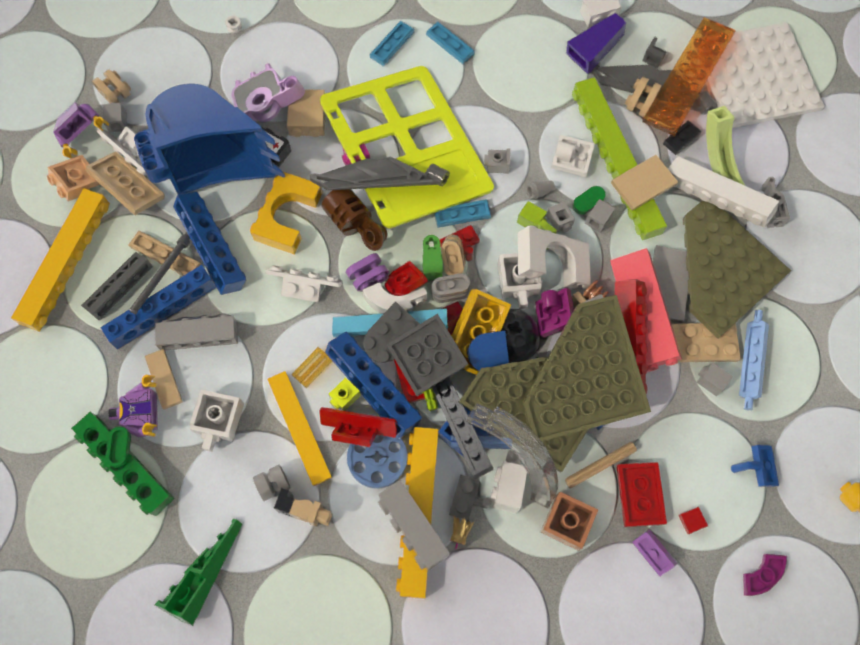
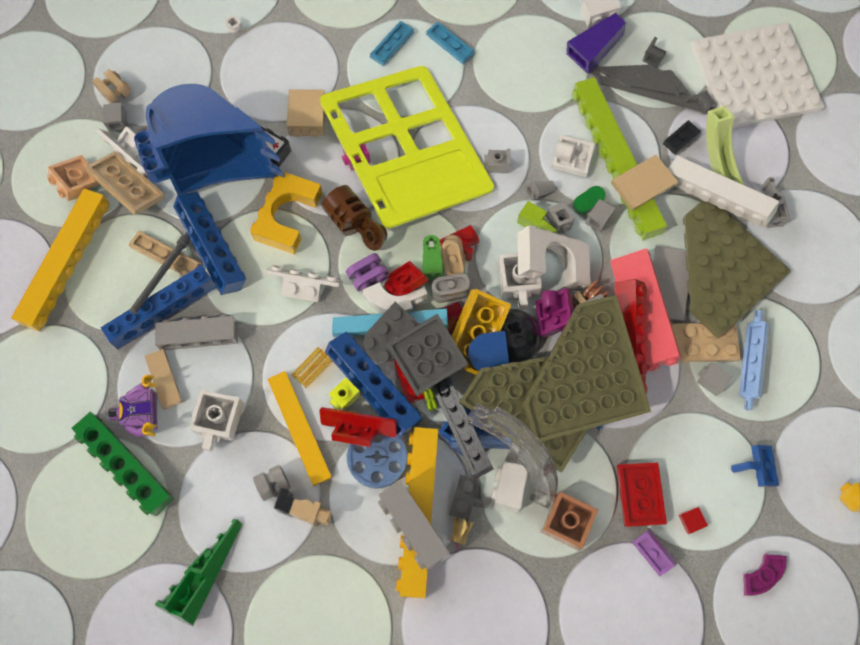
medium lavender torso [53,102,109,158] -> none
dark grey fence [81,252,153,320] -> none
green tile [106,426,131,468] -> none
lavender piece [232,63,305,122] -> none
dark grey wing [310,157,450,190] -> none
dark azure tile [434,199,491,228] -> none
tan axle [565,442,637,488] -> none
tan brick [625,77,662,118] -> none
clear orange plate [642,17,736,136] -> none

